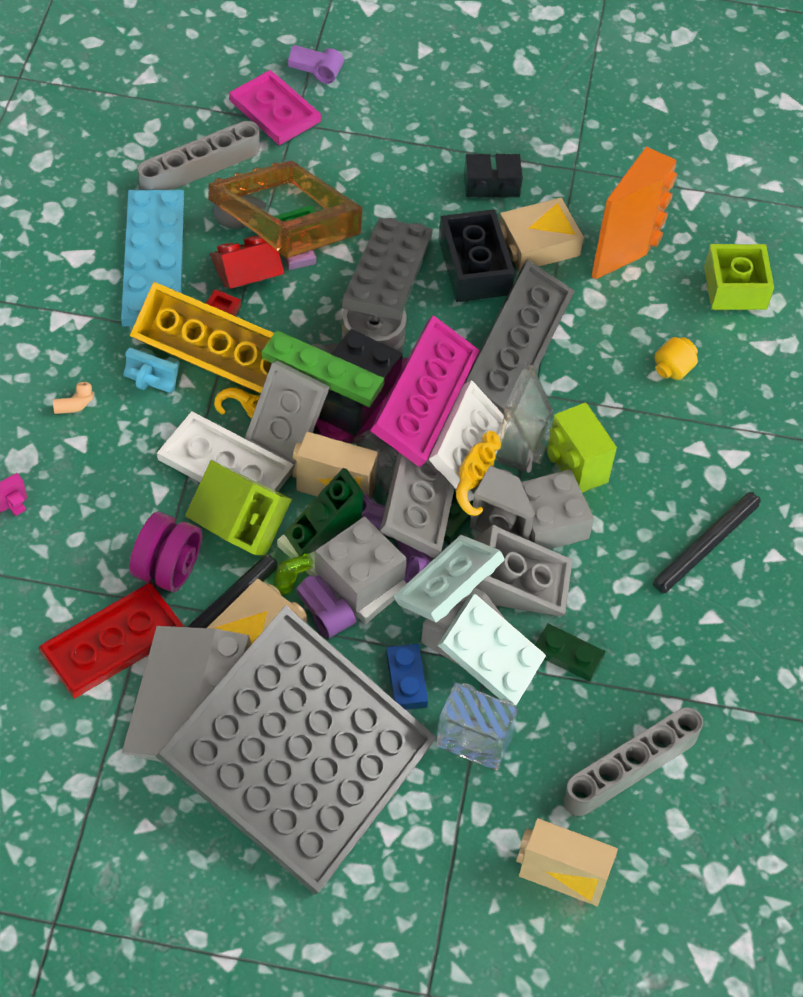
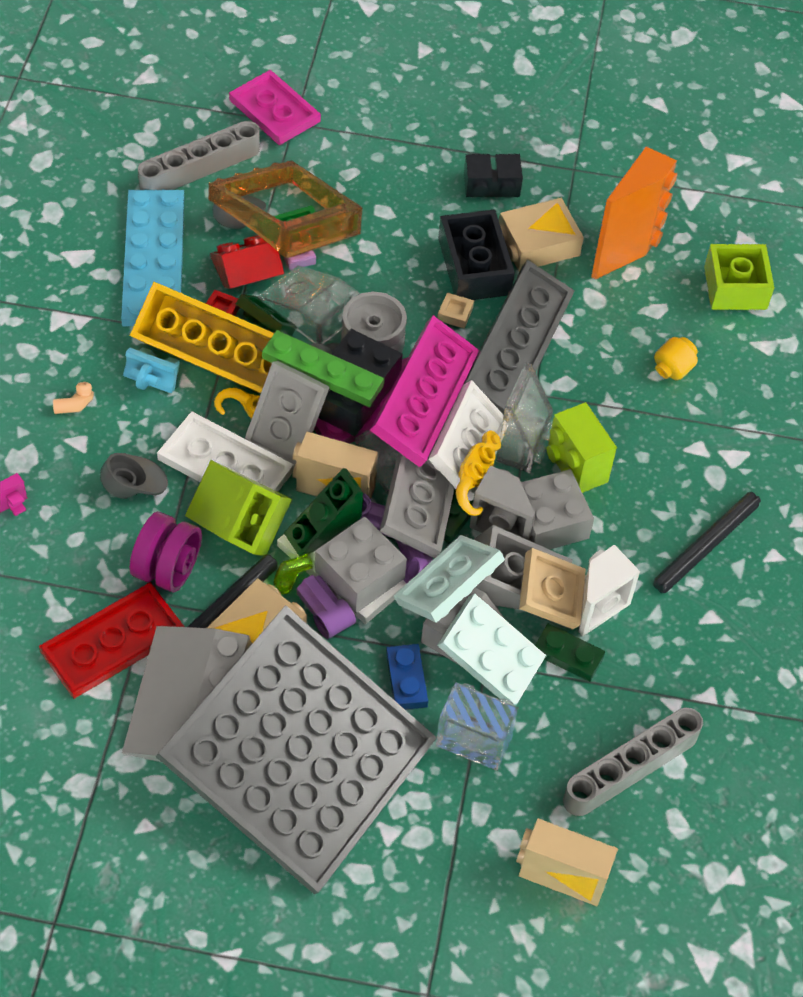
medium lavender piece [288,45,344,84] -> none
dark grey plate [342,218,433,320] -> none
none -> dark grey cap [100,453,168,499]
none -> dark green plate [236,294,297,336]
none -> clear slope [258,265,360,344]
none -> tan plate [438,293,474,329]
none -> tan plate [519,548,586,629]
none -> white slope [579,545,640,637]

